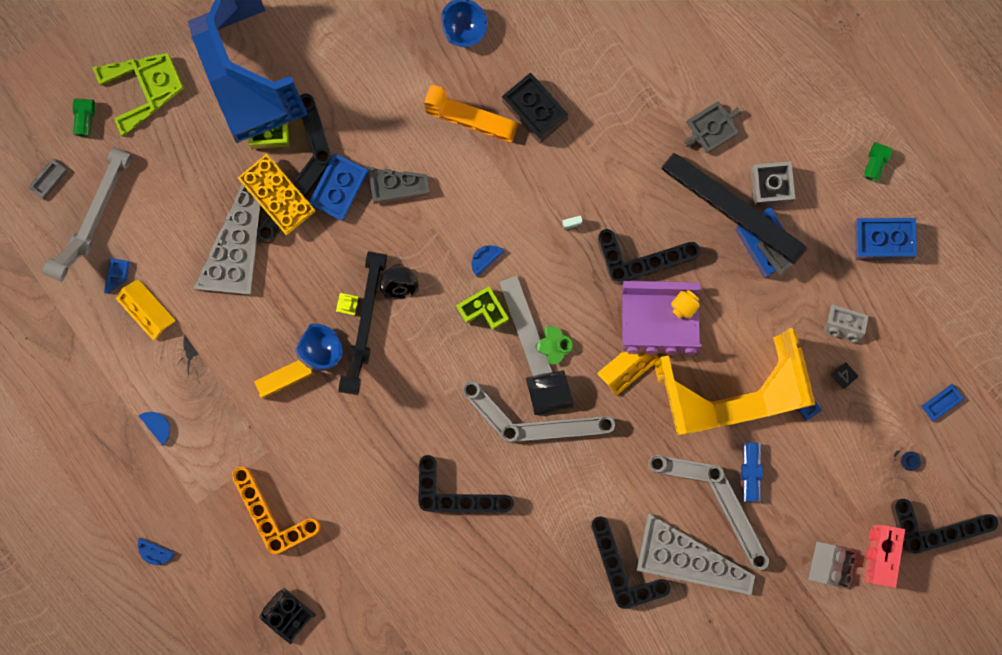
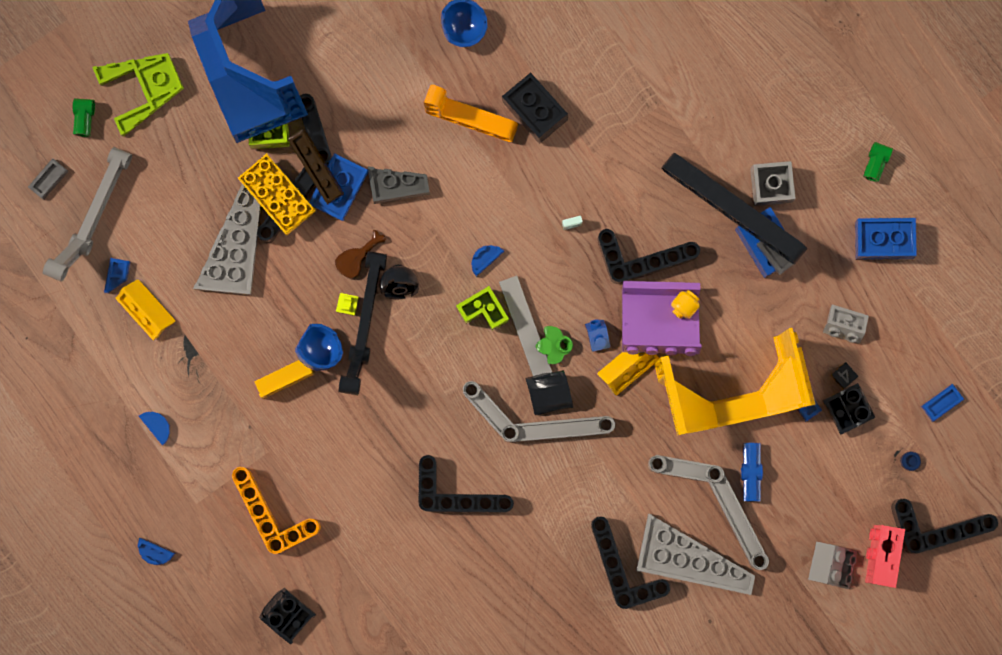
dark grey plate [683,101,742,154] -> none
none -> dark brown tile [287,129,344,204]
none -> reddish brown piece [335,230,386,279]
none -> blue bracket [585,319,611,352]
none -> black slope [823,383,876,435]

